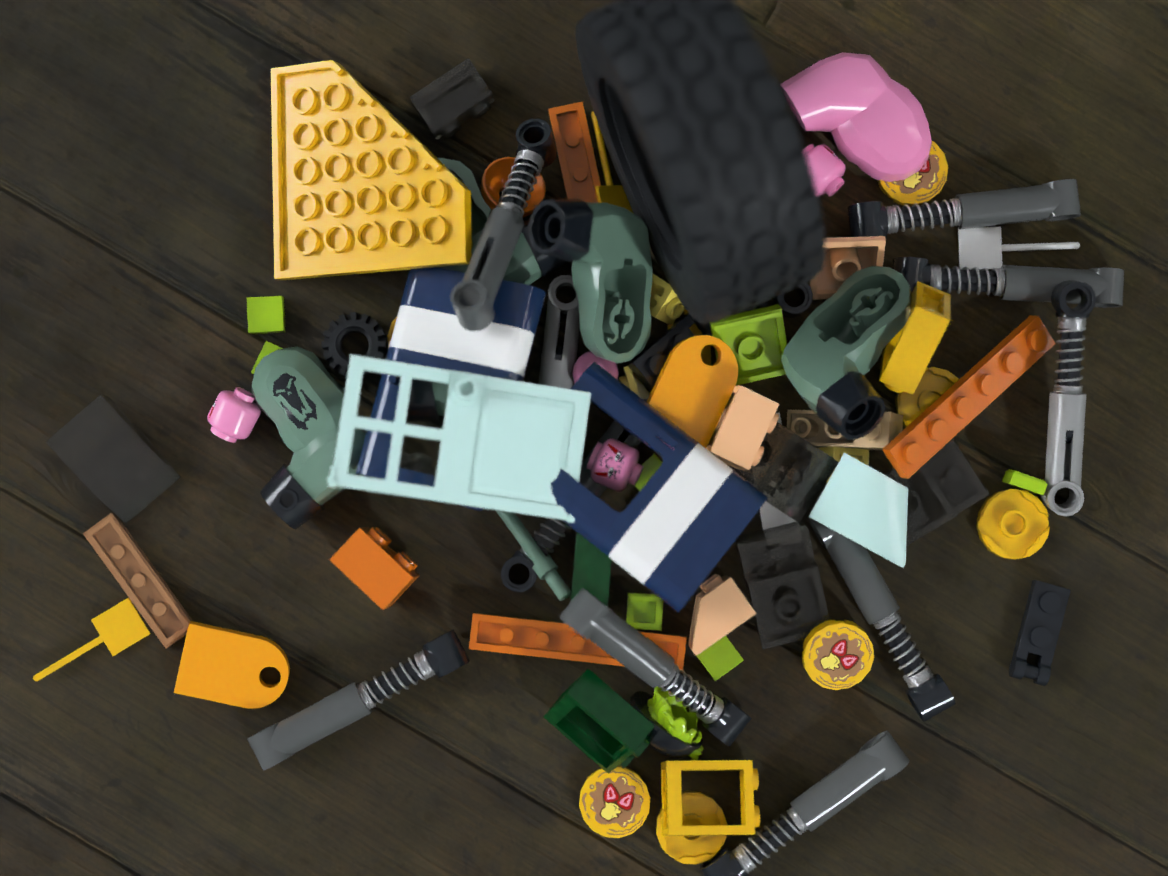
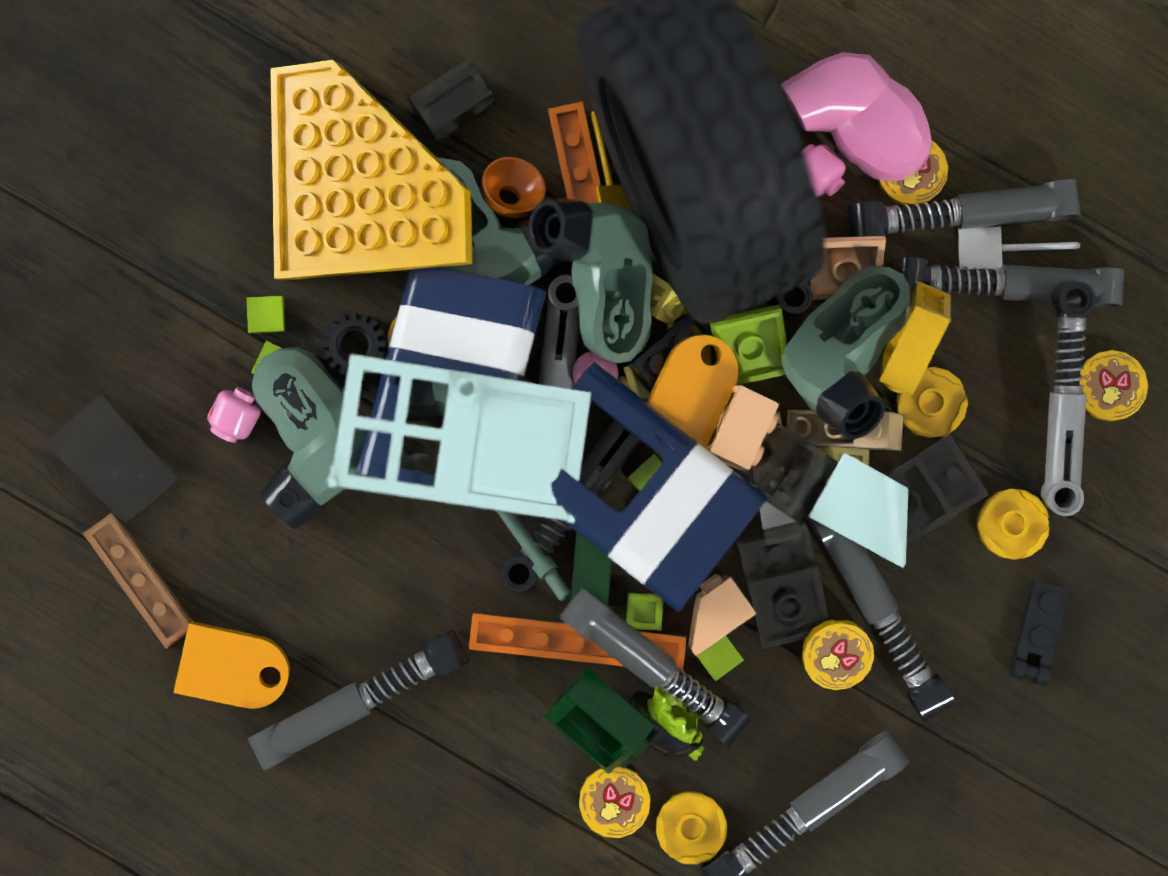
yellow piece [33,597,151,681] -> none
orange brick [329,527,420,610] -> none
dark grey piece [450,119,557,331] -> none
bright pink head [587,438,644,492] -> none
yellow window [661,760,760,836] -> none
orange plate [882,315,1056,479] -> none
lime tile [1002,469,1048,496] -> none
none -> tile [1080,350,1148,422]

